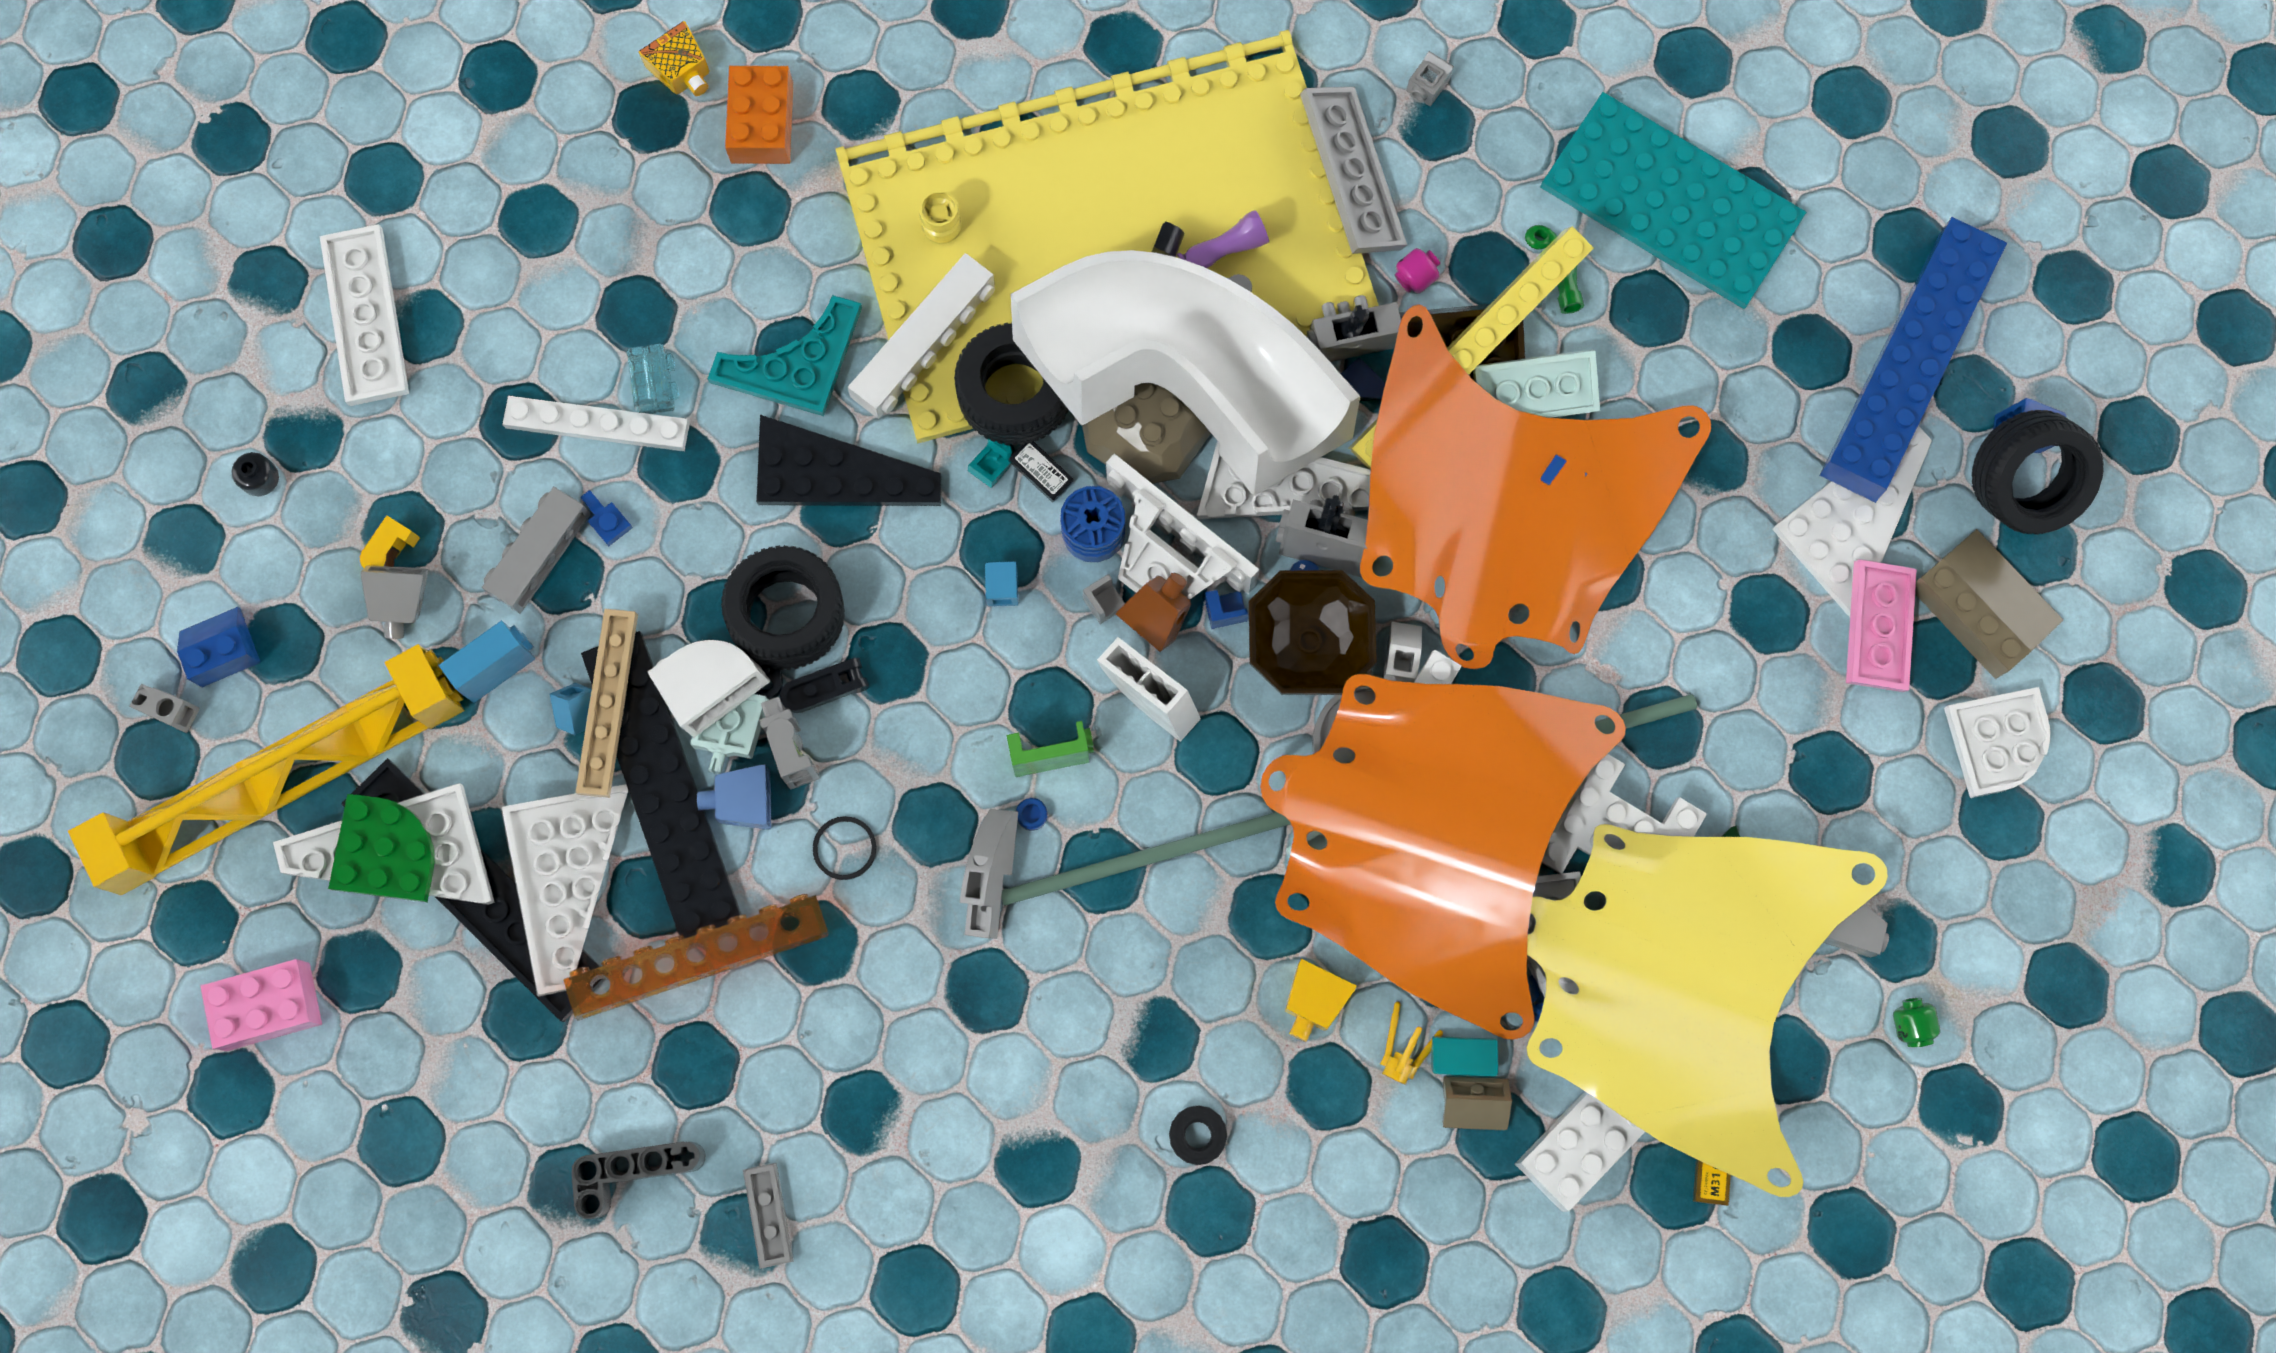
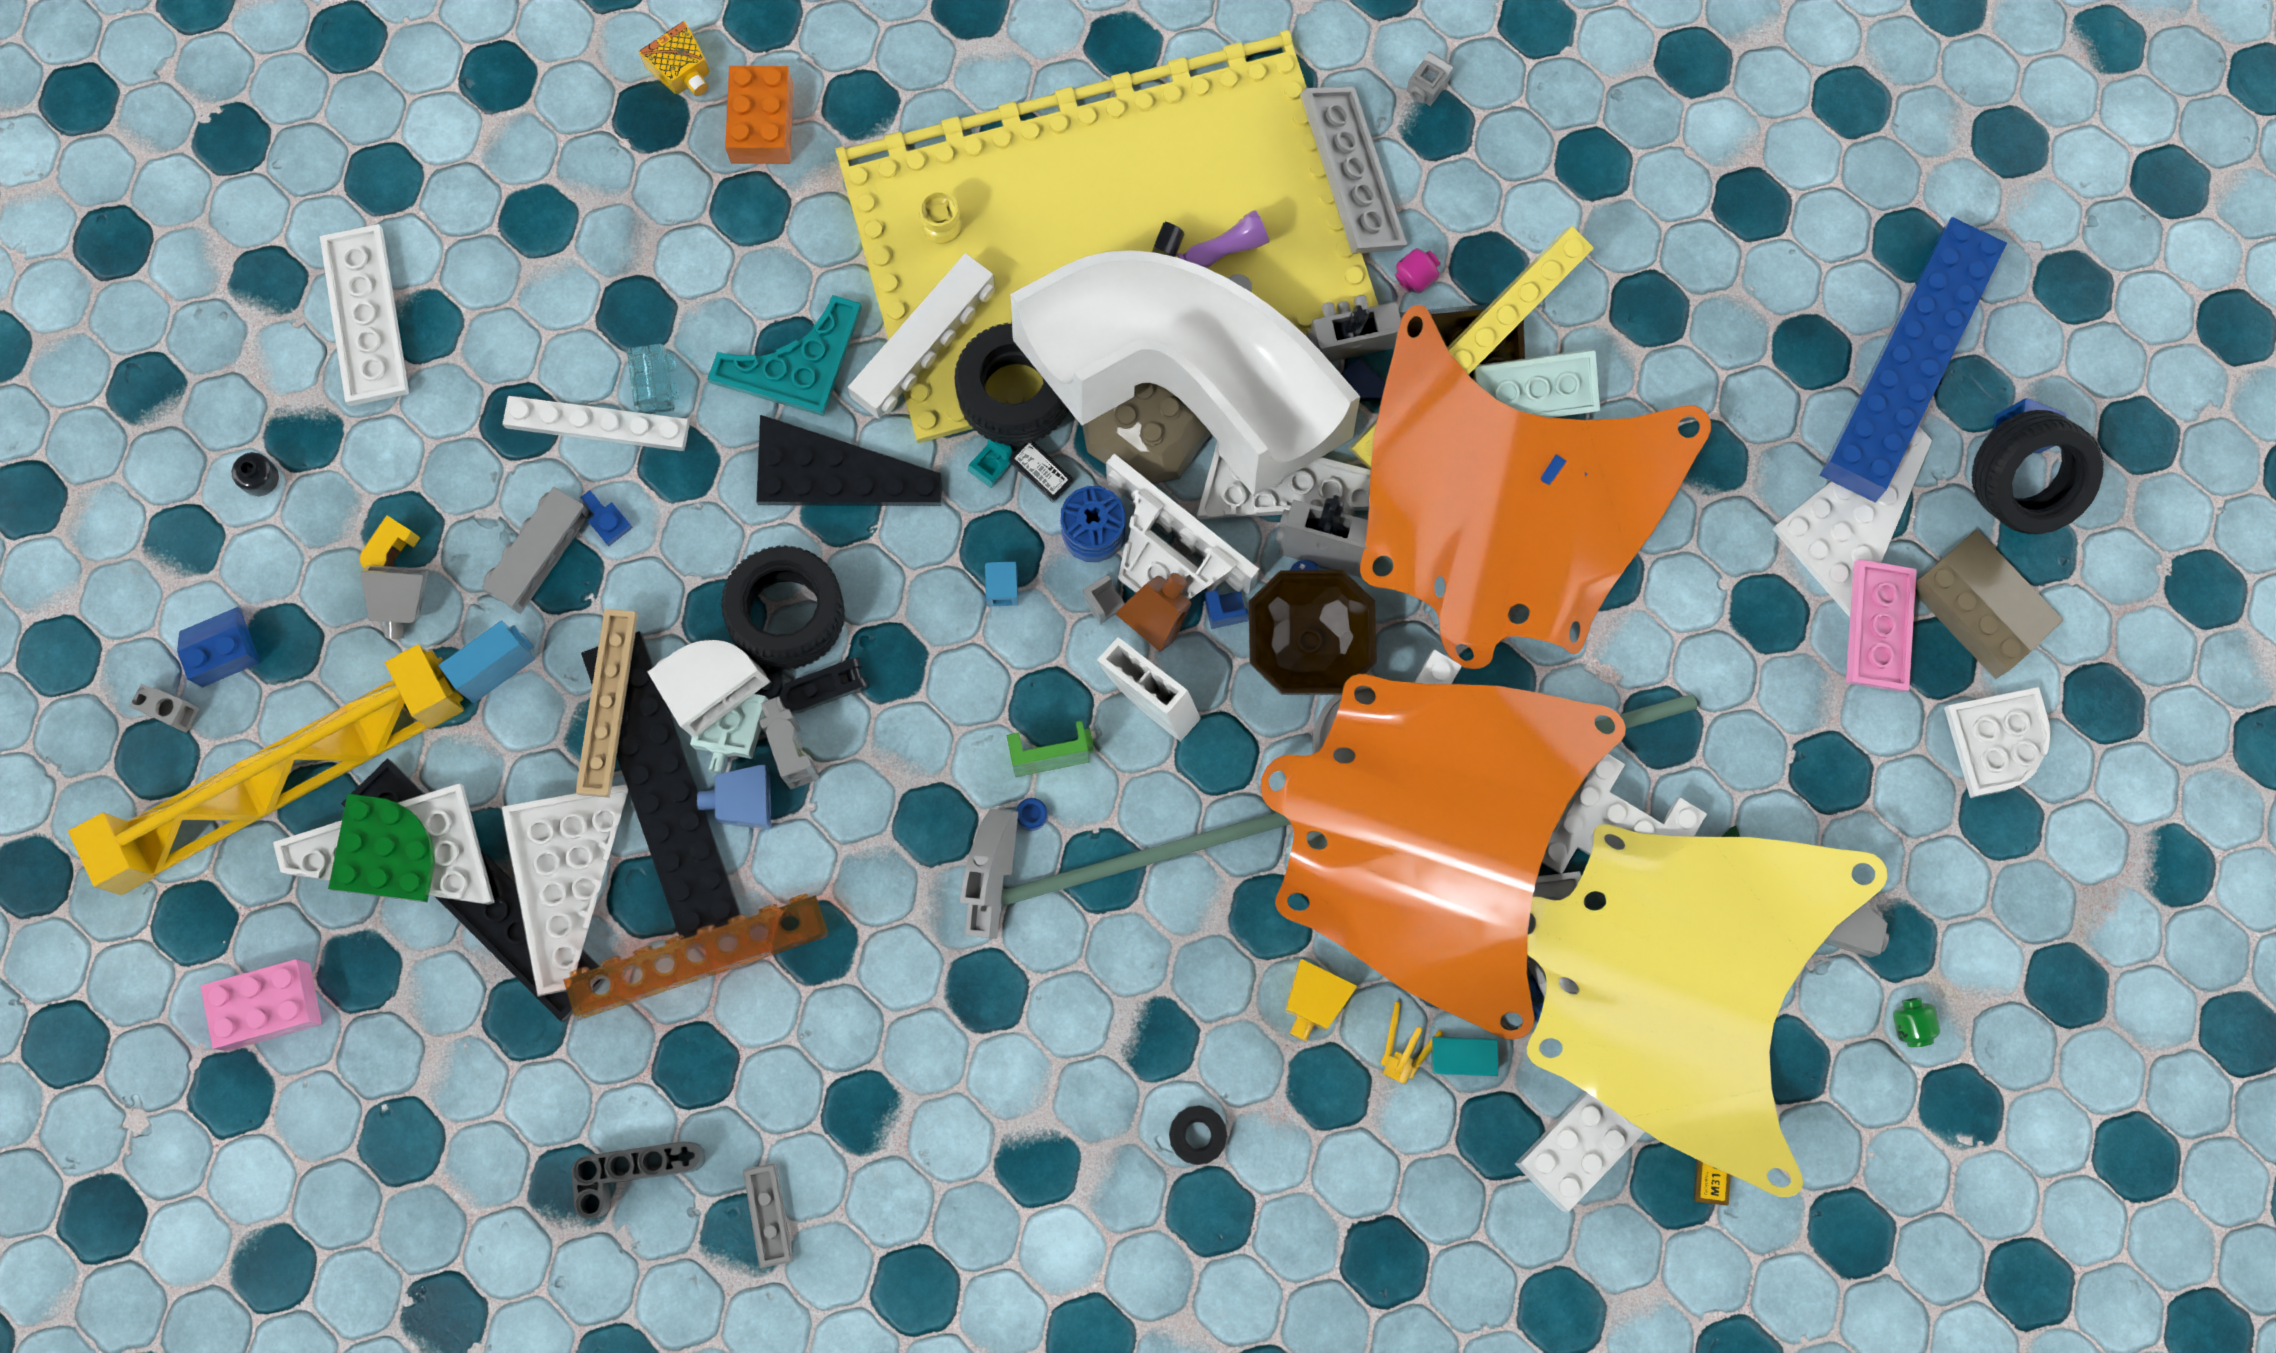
dark azure panel [550,683,592,735] -> none
black piece [813,816,877,880] -> none
white slope [1383,621,1422,683] -> none
dark tan panel [1442,1076,1512,1130] -> none
green plant [1525,225,1584,314] -> none
teal plate [1540,92,1807,309] -> none

